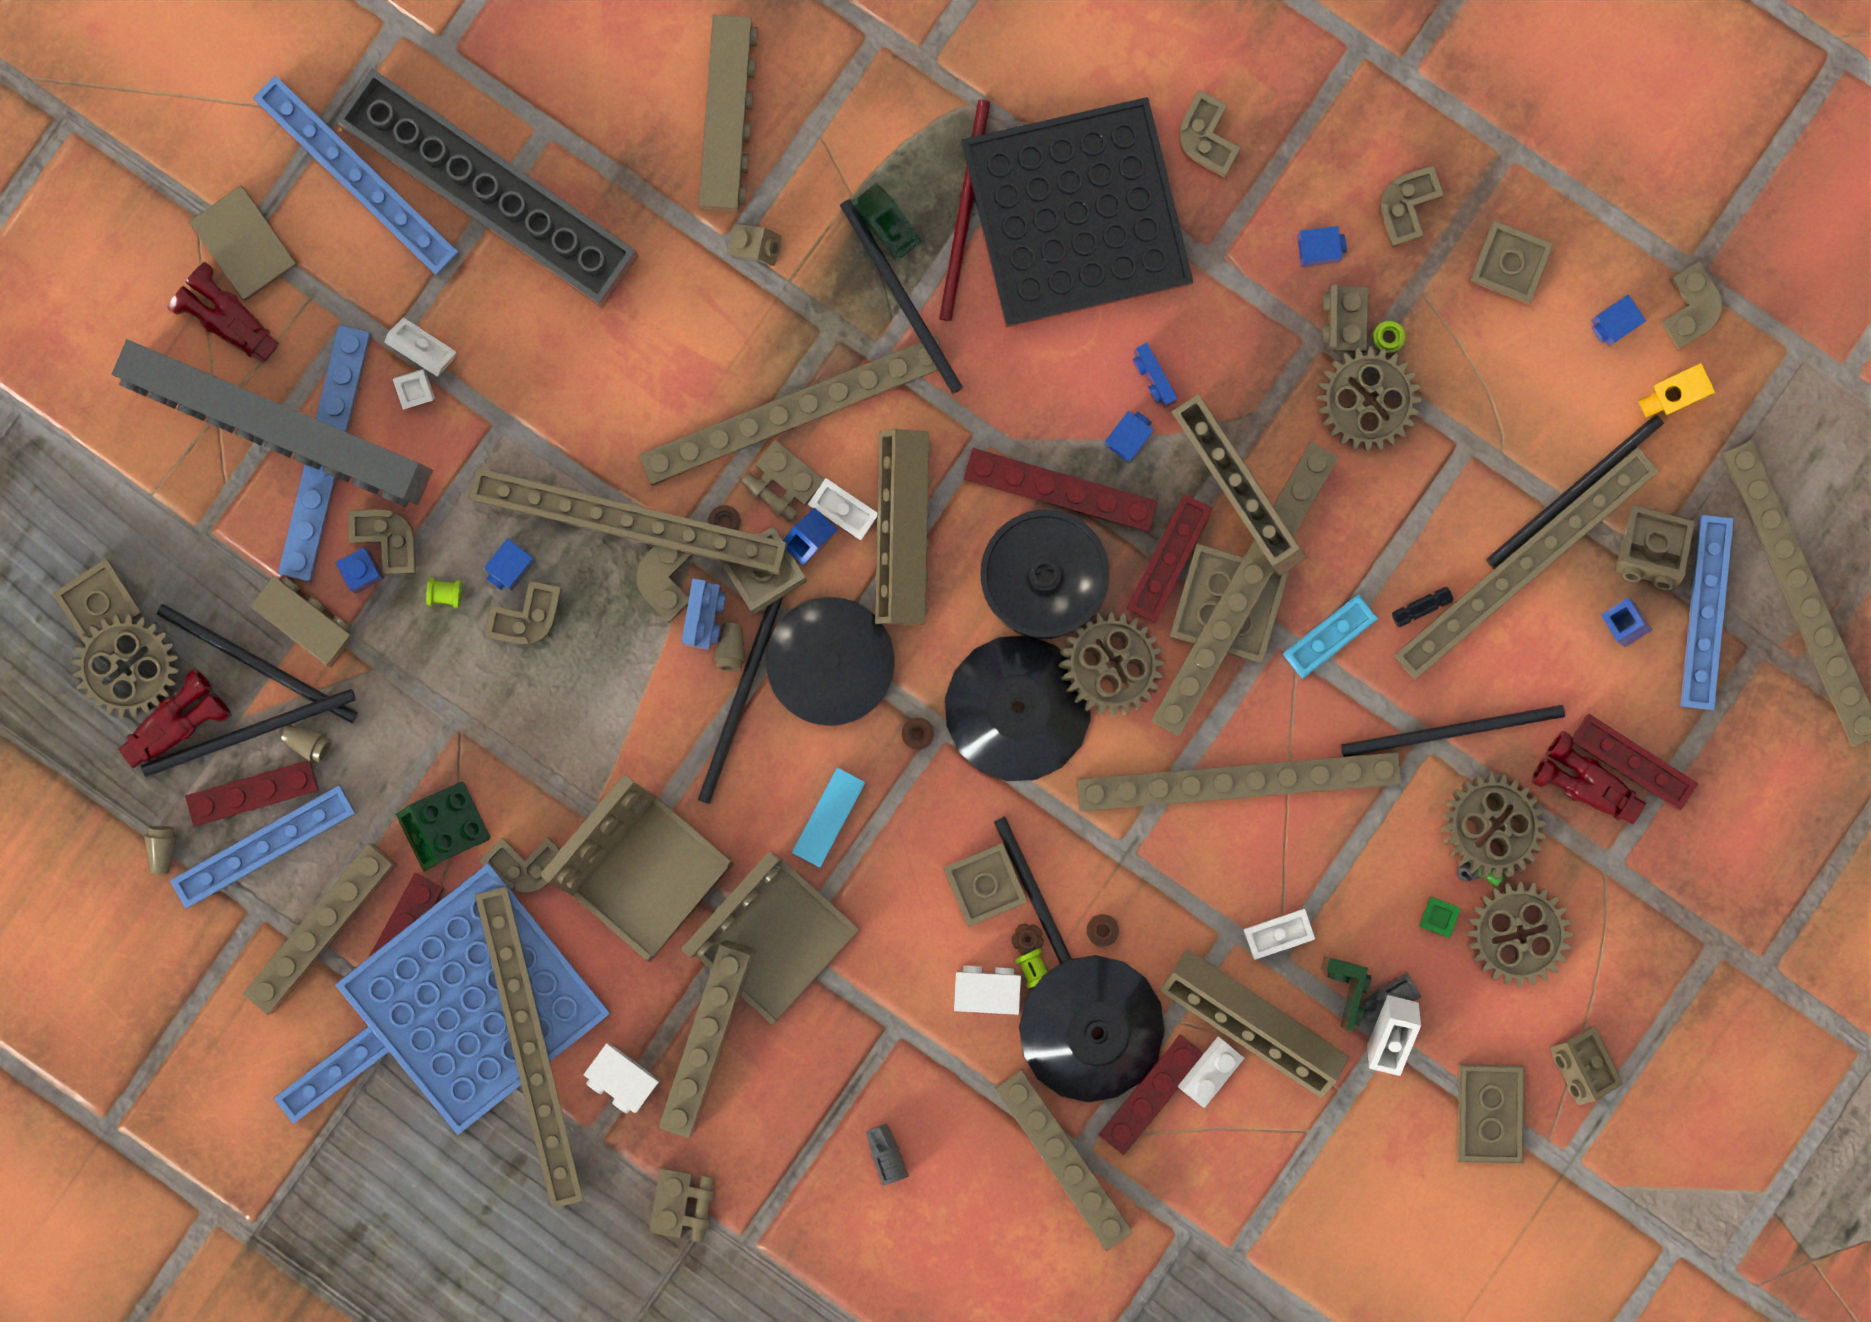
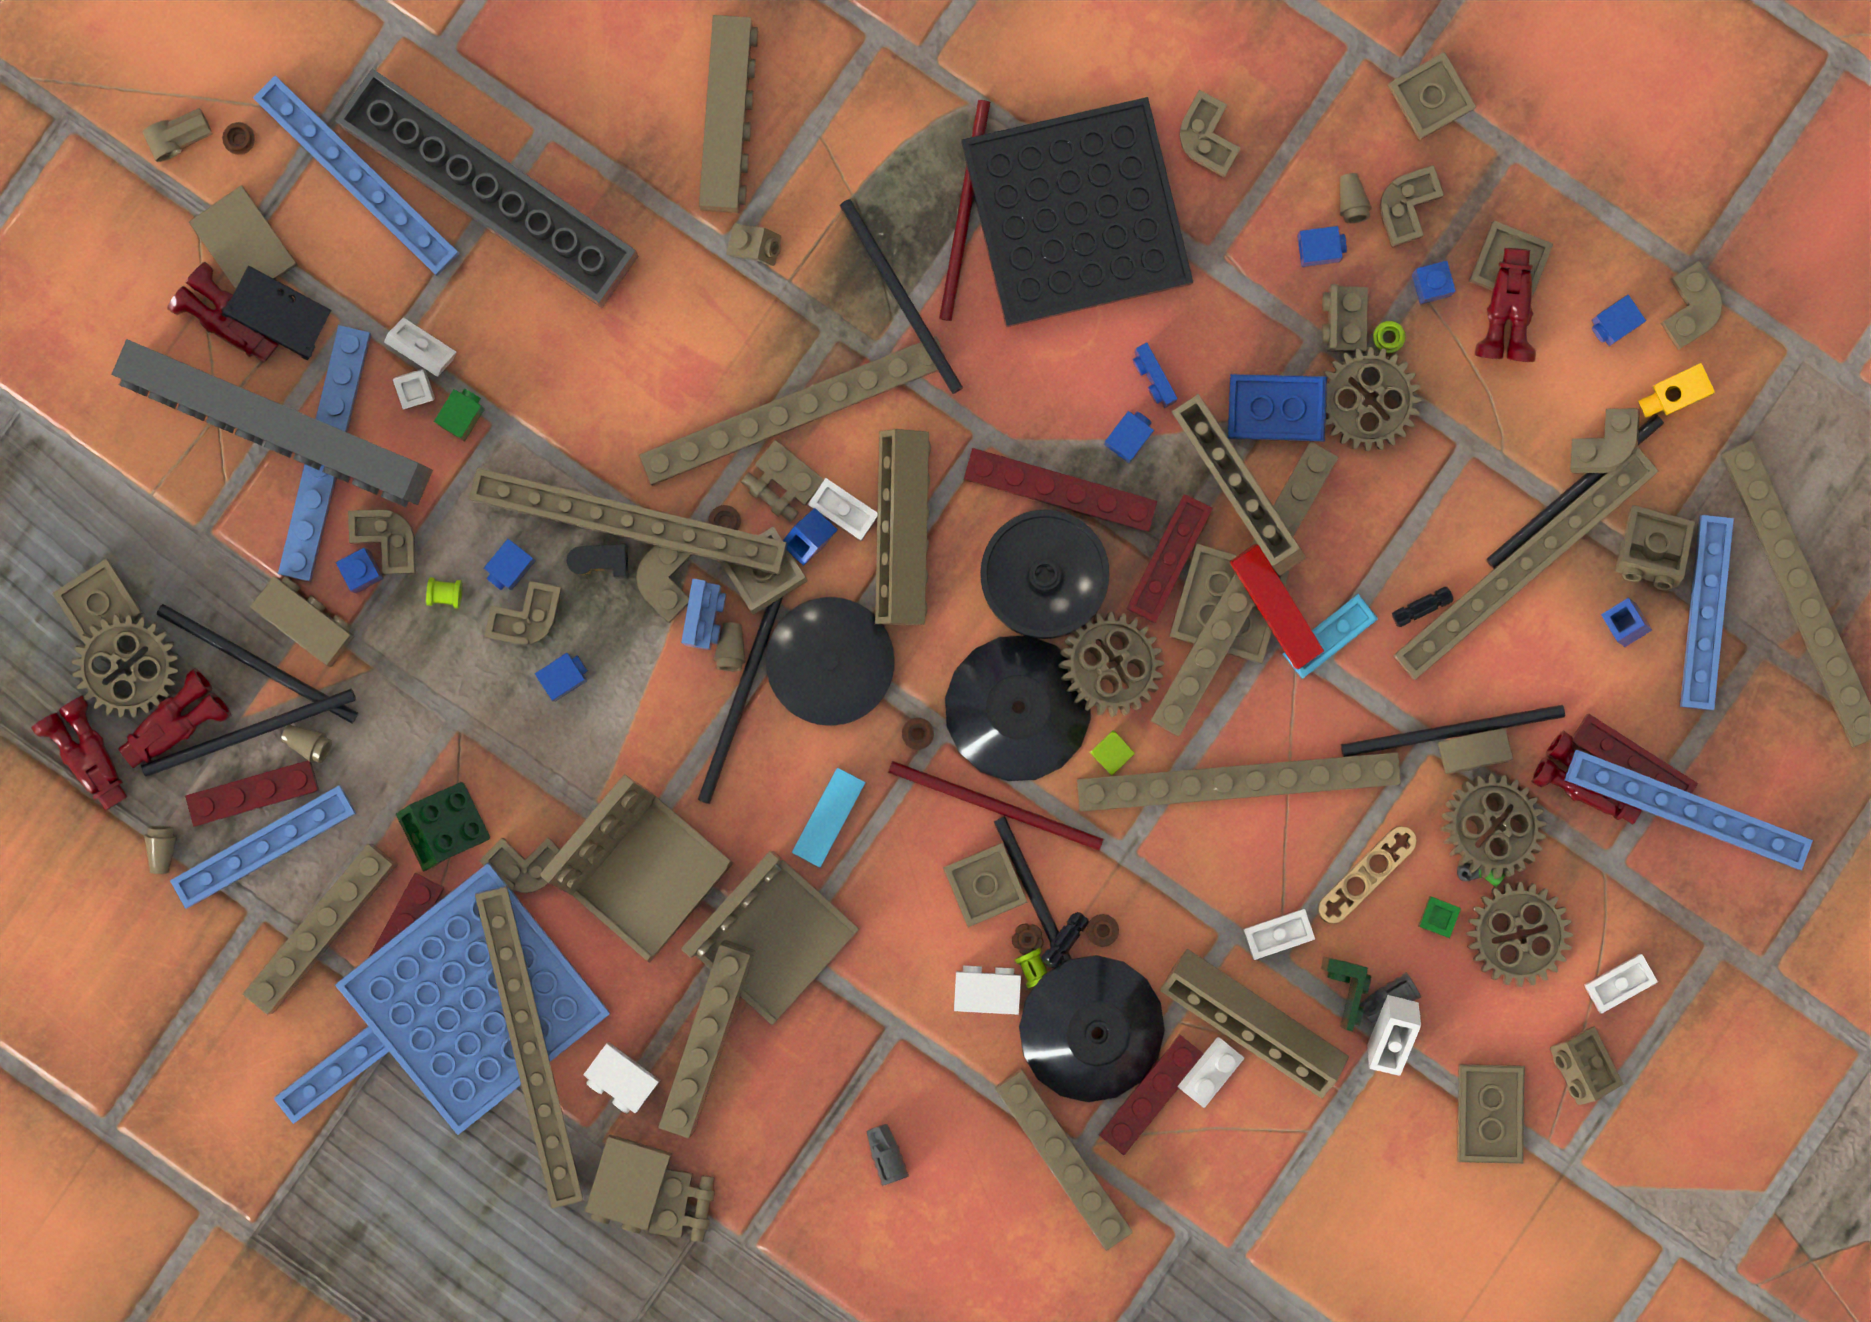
clear green slope [851,183,922,261] -> none
none -> dark red piece [31,695,127,810]
none -> dark tan piece [143,108,212,162]
none -> black door [221,265,331,361]
none -> reddish brown plate [222,122,255,155]
none -> green brick [434,388,485,441]
none -> blue brick [535,653,588,702]
none -> black leg [566,544,629,579]
none -> dark tan panel [585,1134,672,1234]
none -> dark red piece [888,761,1104,851]
none -> black axle [1042,912,1089,968]
none -> lime slope [1090,730,1135,776]
none -> blue tile [1228,374,1327,442]
none -> red tile [1229,544,1324,669]
none -> tan beam [1317,827,1417,924]
none -> dark tan cone [1339,173,1372,223]
none -> dark tan plate [1388,52,1476,140]
none -> blue brick [1412,261,1456,305]
none -> dark tan slope [1438,728,1513,774]
none -> dark red piece [1475,248,1536,362]
none -> medium blue plate [1565,750,1813,870]
none -> dark tan plate [1570,408,1640,473]
none -> white plate [1584,954,1658,1014]

